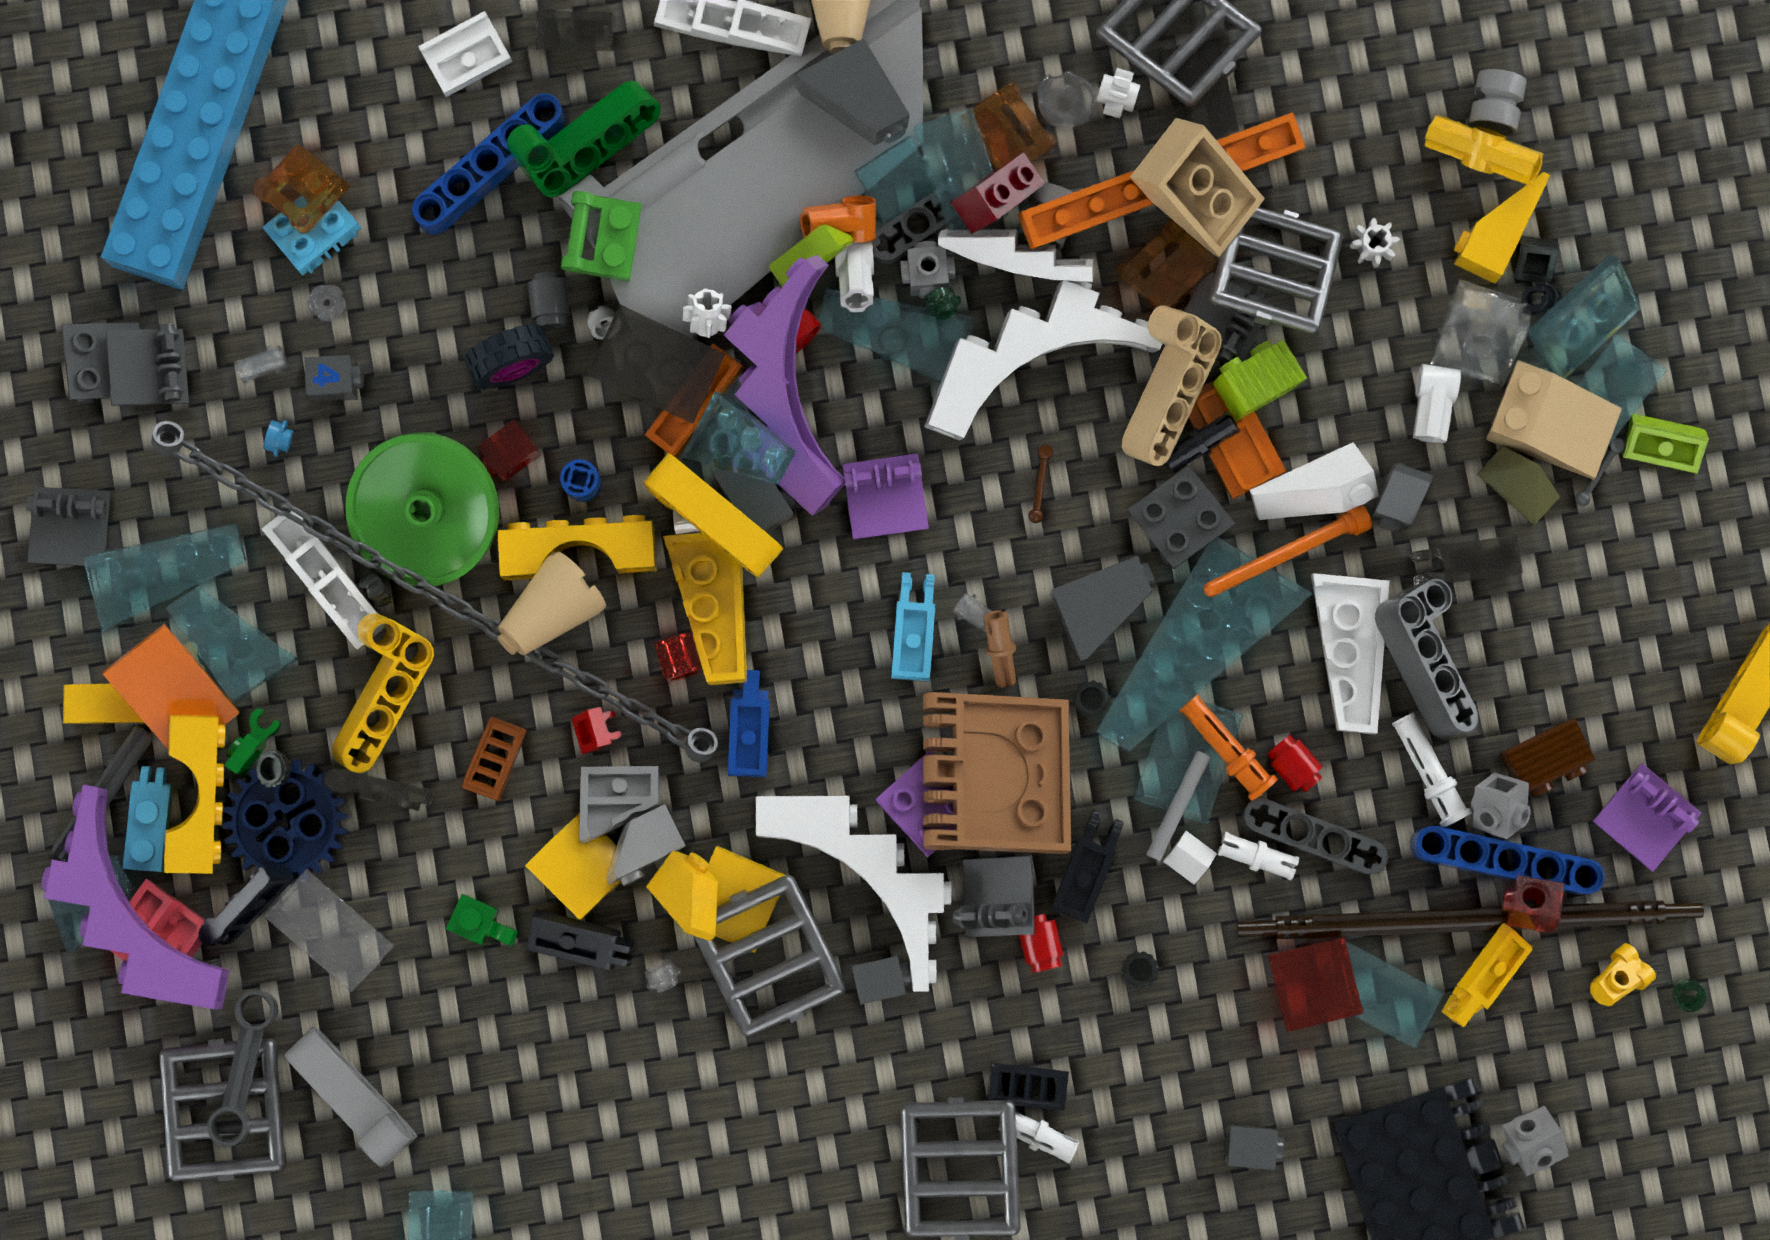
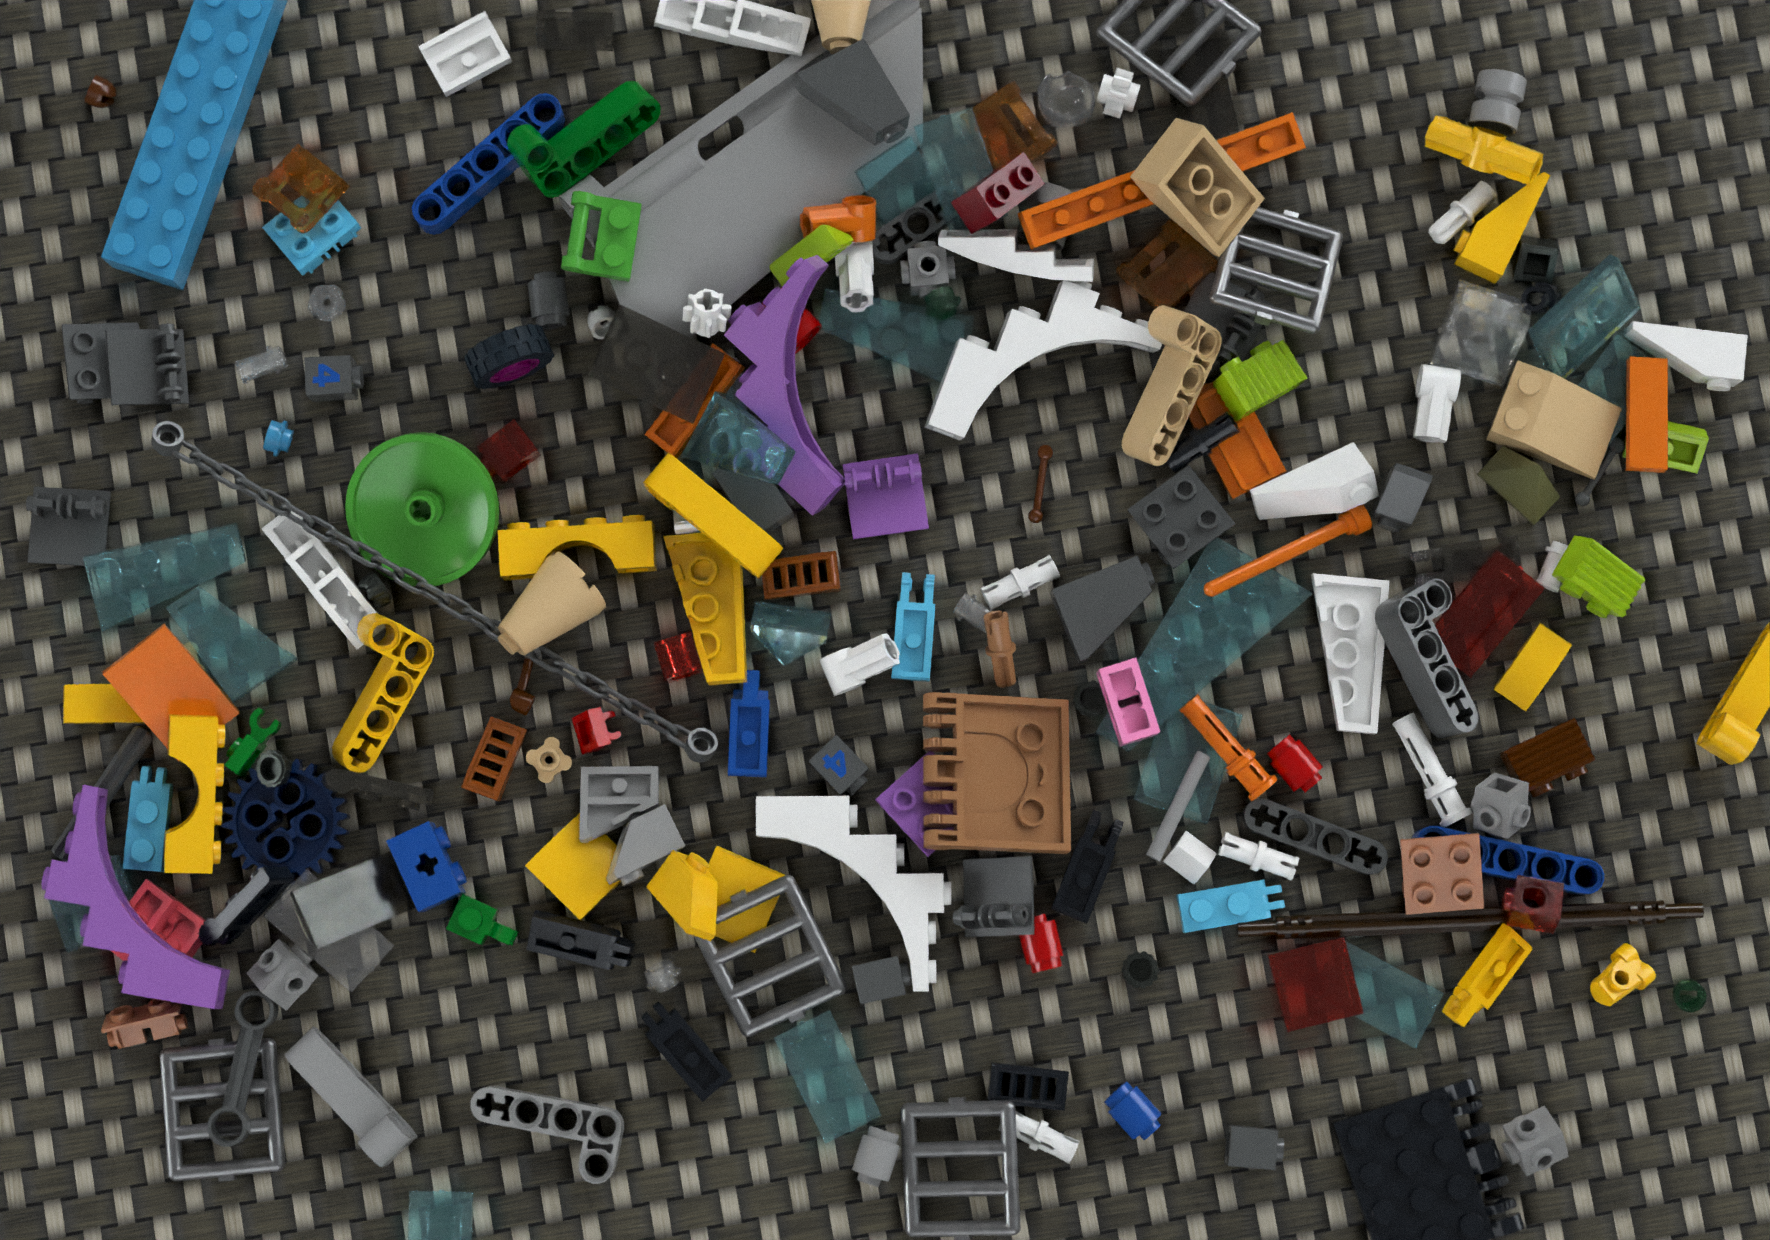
blue wheel [560,459,602,502] -> none
white gear [1350,218,1400,268] -> none
medium lavender hinge [1592,763,1702,872] -> none
none -> reddish brown hinge [85,75,117,108]
none -> nougat hinge [101,999,188,1049]
none -> light grey brick [247,939,318,1010]
none -> clear smoke piece [290,851,416,950]
none -> blue brick [386,821,467,912]
none -> light grey beam [470,1086,624,1184]
none -> reddish brown hand [510,658,535,715]
none -> tan plate [526,737,572,783]
none -> black hinge [640,1001,733,1102]
none -> clear light blue slope [750,601,831,666]
none -> dark orange slope [762,551,841,600]
none -> clear light blue piece [774,1010,882,1144]
none -> dark grey brick [808,734,869,796]
none -> white piece [819,633,900,696]
none -> light grey brick [852,1126,900,1187]
none -> white pin [980,555,1060,610]
none -> bright pink brick [1096,658,1160,747]
none -> blue brick [1104,1081,1162,1140]
none -> medium azure hinge [1176,879,1285,933]
none -> nougat hinge [1400,833,1484,915]
none -> white axle [1428,181,1496,244]
none -> clear red piece [1434,550,1545,678]
none -> yellow slope [1494,623,1572,711]
none -> white pin [1535,541,1568,593]
none -> lime brick [1552,535,1645,618]
none -> white slope [1624,321,1748,391]
none -> orange tile [1626,356,1668,473]

